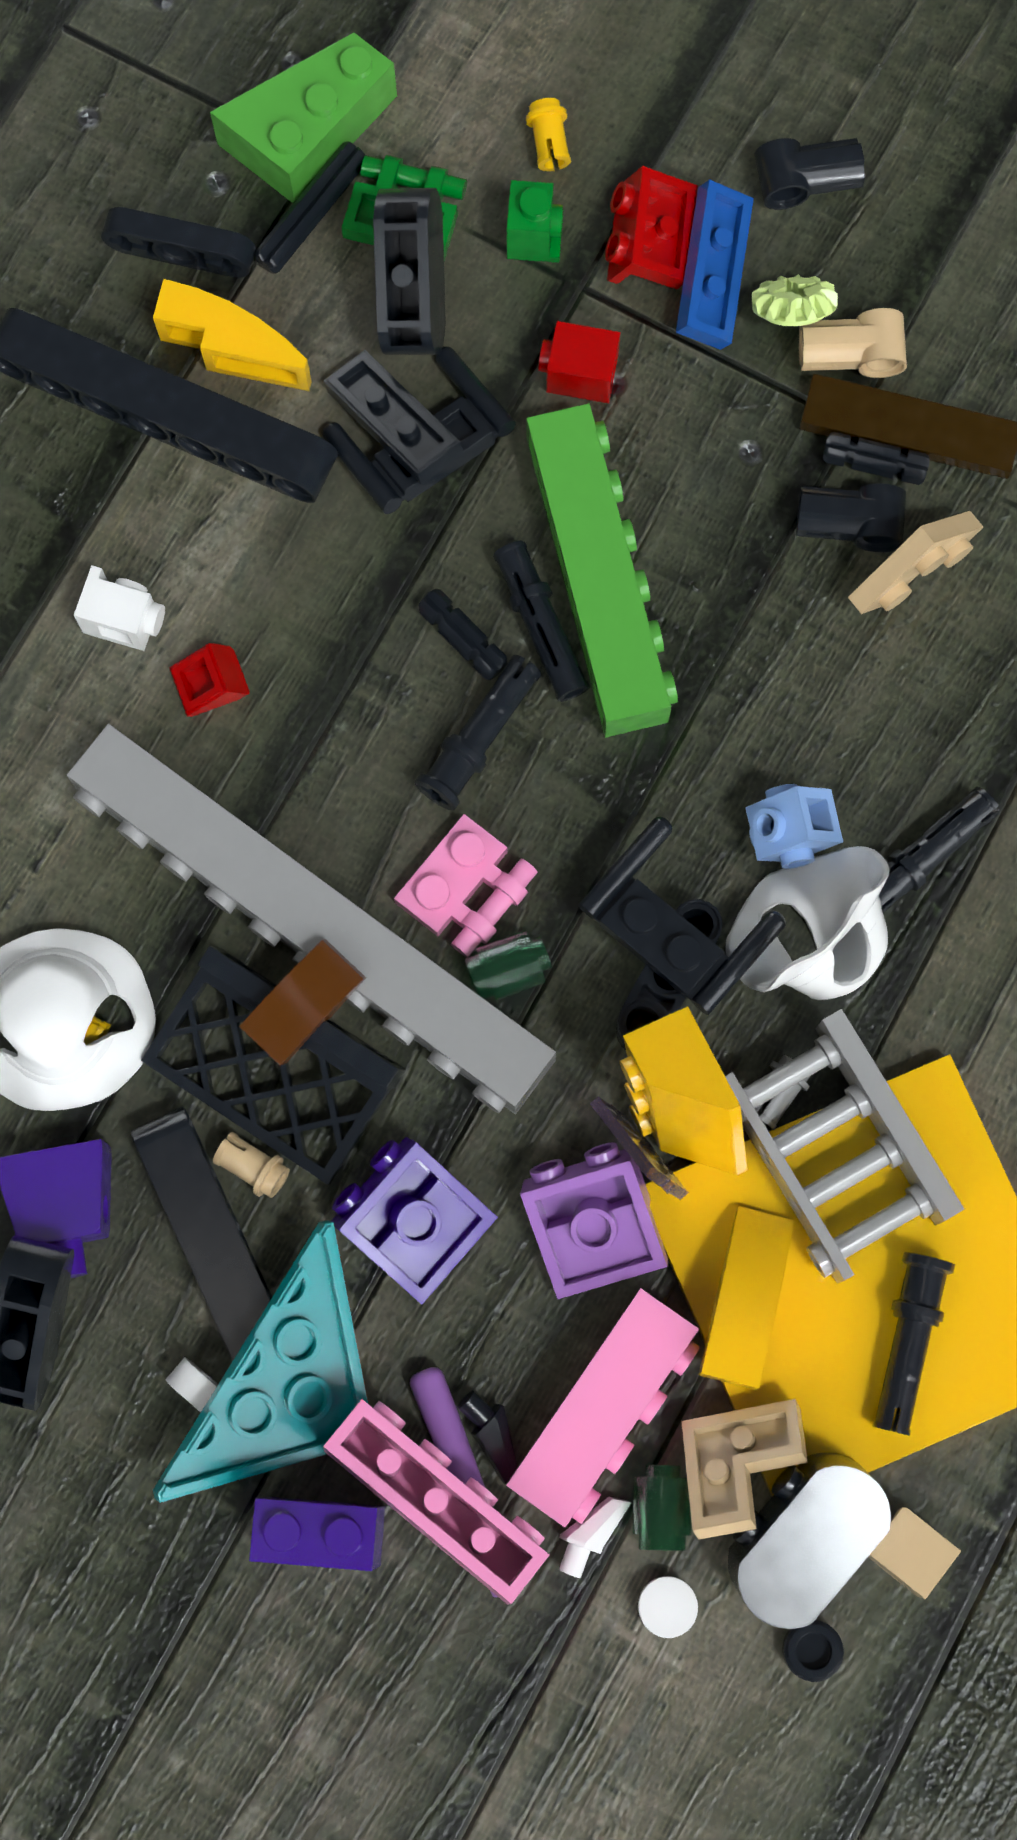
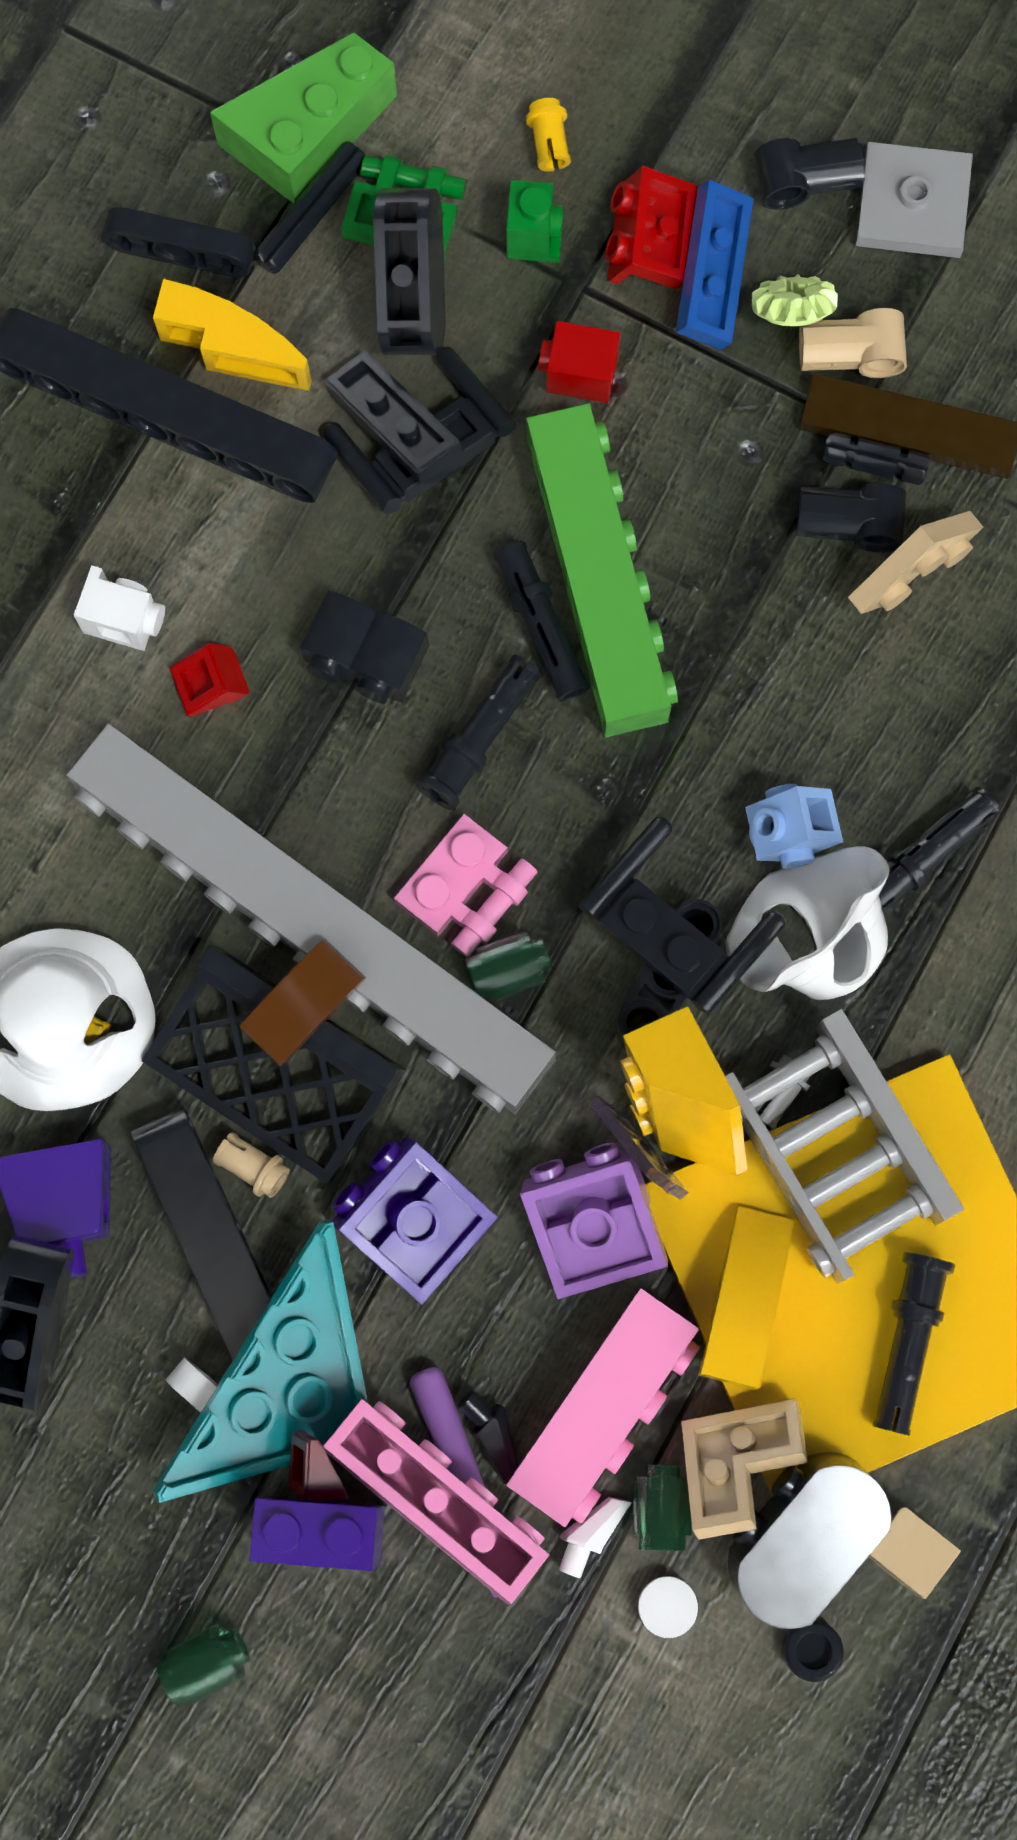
black axle [418,589,508,680] -> none
none -> clear green brick [156,1623,250,1706]
none -> slope [289,1430,348,1501]
none -> black brick [300,591,430,704]
none -> light grey plate [856,142,973,258]

